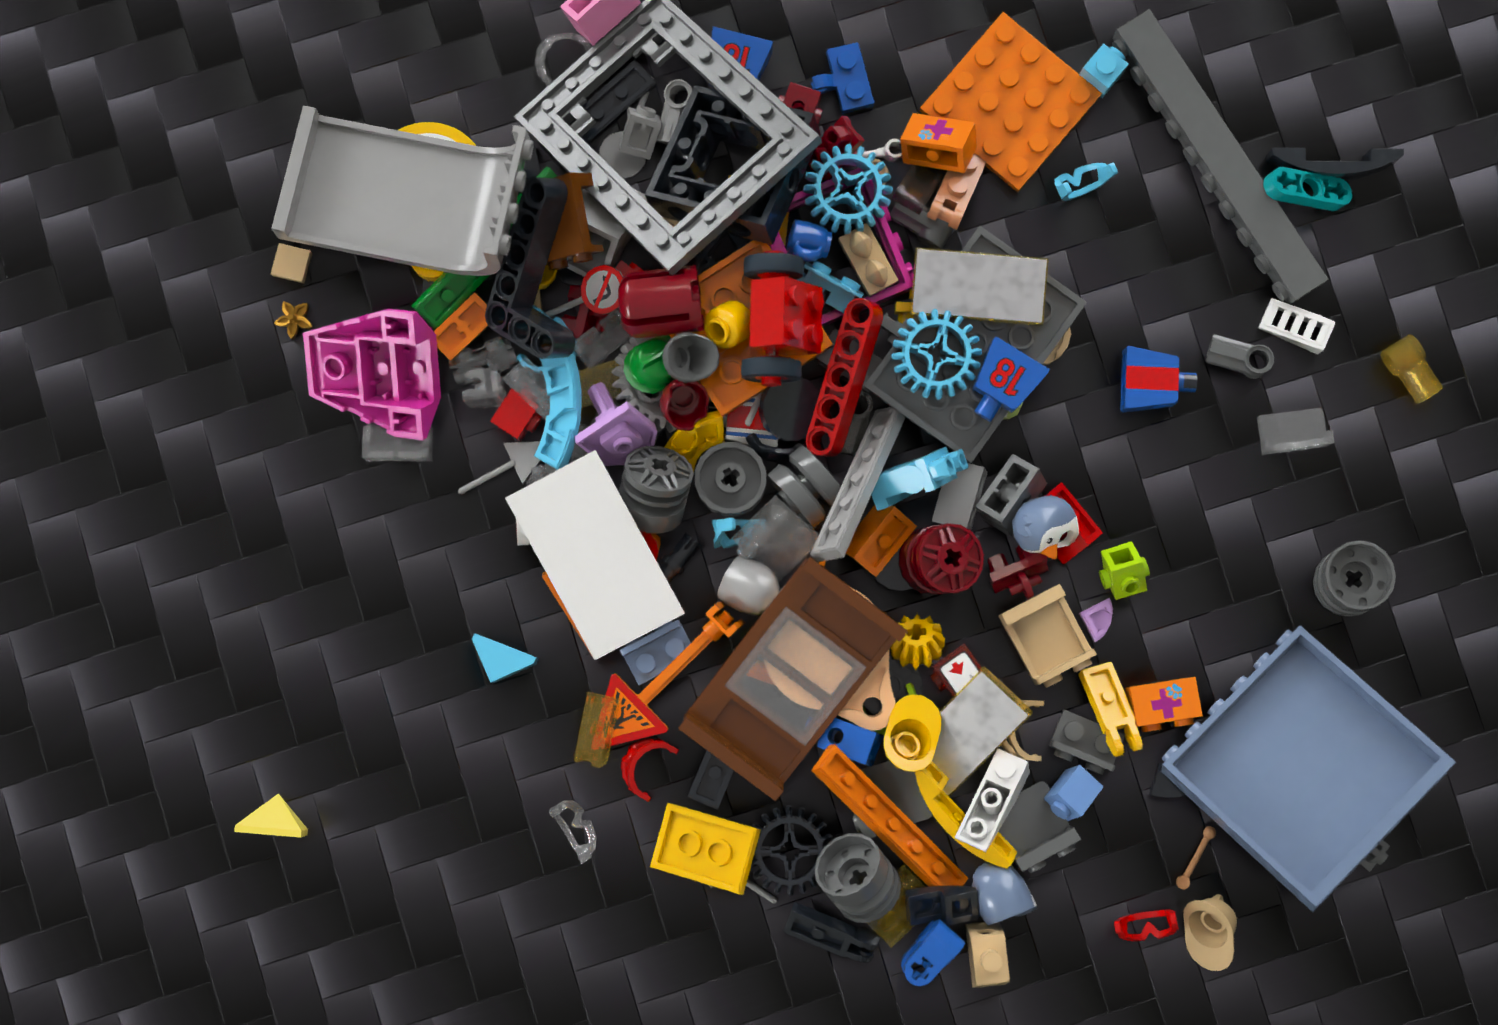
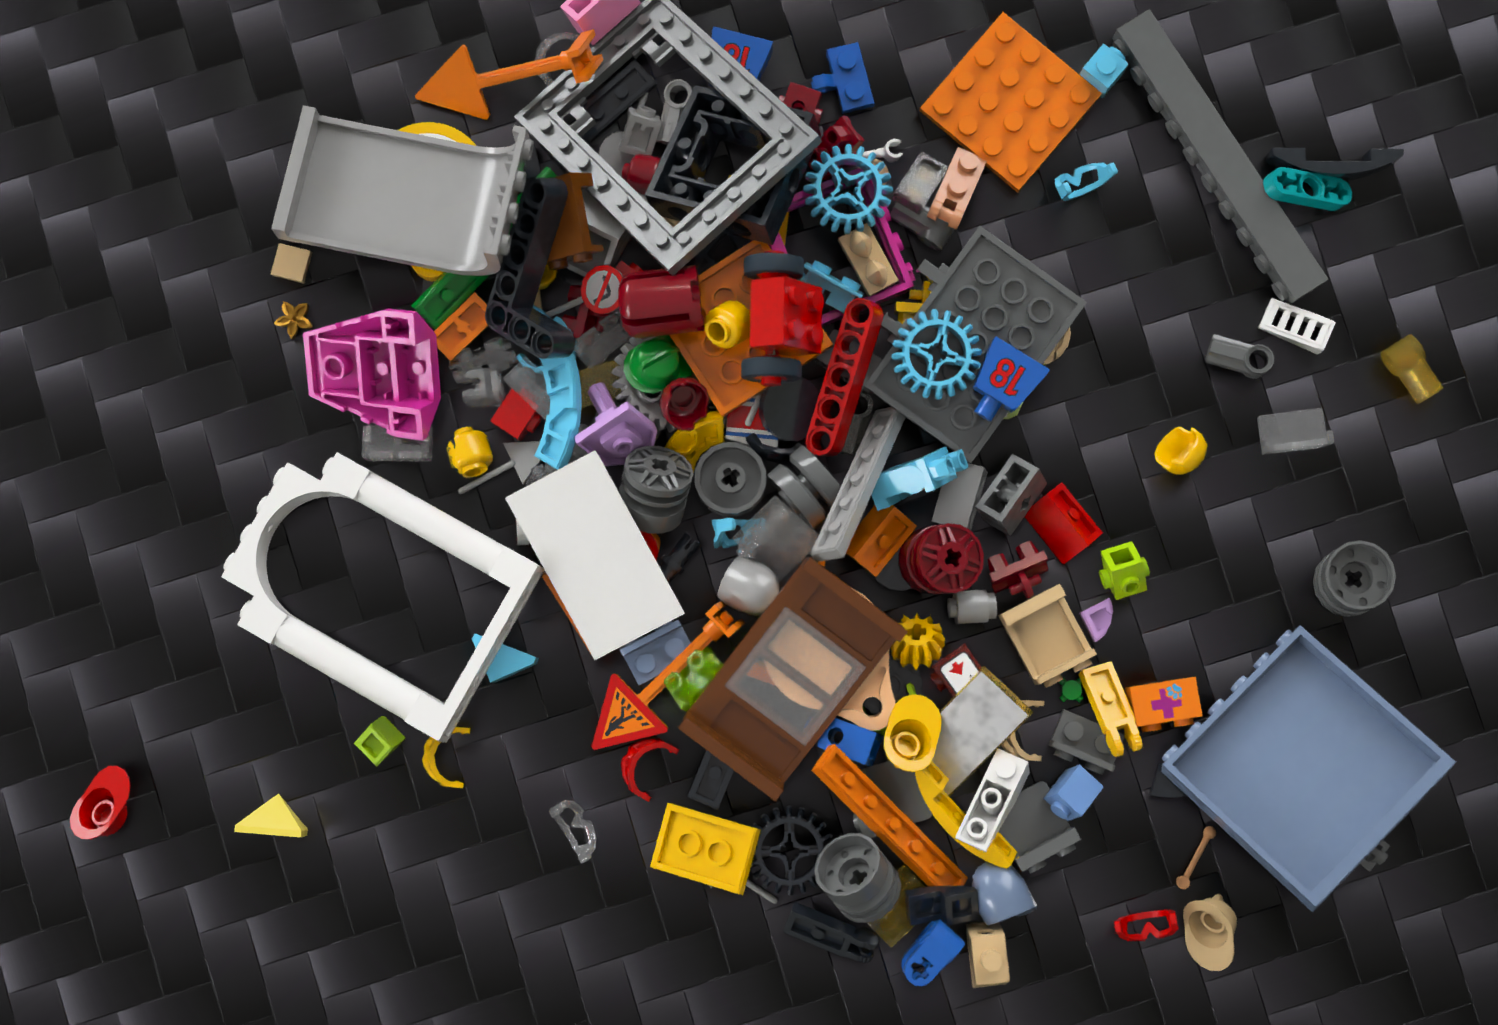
clear yellow hinge [574,692,620,768] -> none
dark grey hair [662,332,720,383] -> none
blue piece [787,219,832,262] -> none
orange brick [900,113,977,173] -> none
flat silver tile [910,247,1049,326] -> none
sand blue piece [1012,495,1079,559] -> none
torso [1120,346,1197,412] -> none
none -> red piece [70,766,131,840]
none -> white door [221,452,544,743]
none -> lime slope [354,716,405,767]
none -> orange piece [415,29,604,120]
none -> yellow helmet [422,727,470,788]
none -> yellow head [446,427,493,478]
none -> dark red head [622,154,661,195]
none -> clear neon green hips [664,646,723,711]
none -> light grey brick [947,590,997,624]
none -> green piece [1059,678,1084,702]
none -> yellow hair [1154,427,1207,475]

